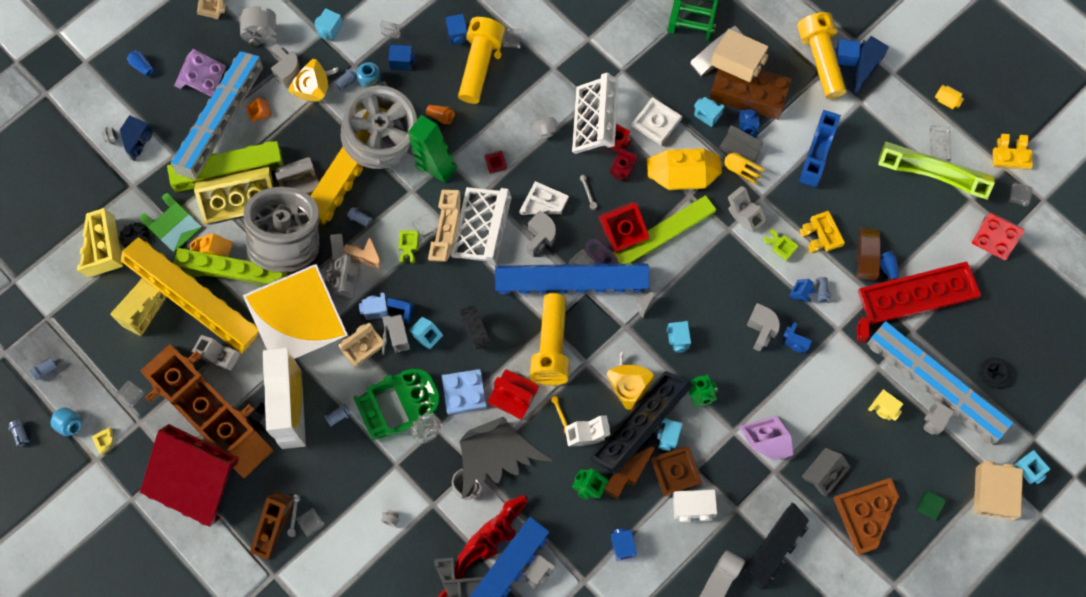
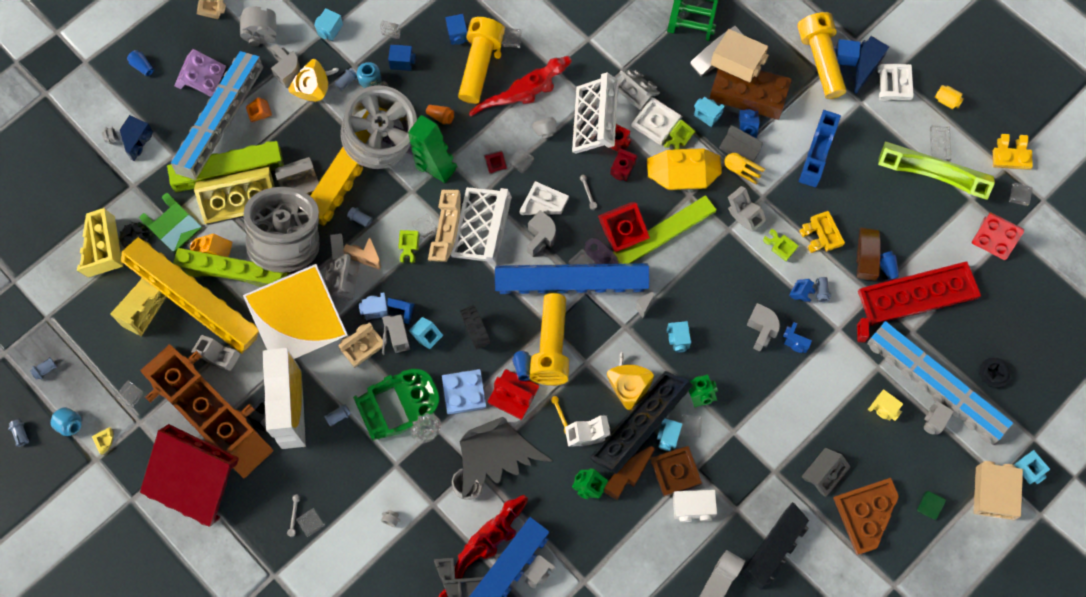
reddish brown slope [250,491,294,560] -> none
blue brick [610,528,637,561] -> none
lavender slope [739,416,793,461] -> none
none -> red animal [469,56,572,117]
none -> clear tile [508,148,534,173]
none -> blue cone [512,351,531,381]
none -> light grey bracket [618,69,660,110]
none -> lime plate [664,120,695,150]
none -> white plate [878,64,913,101]

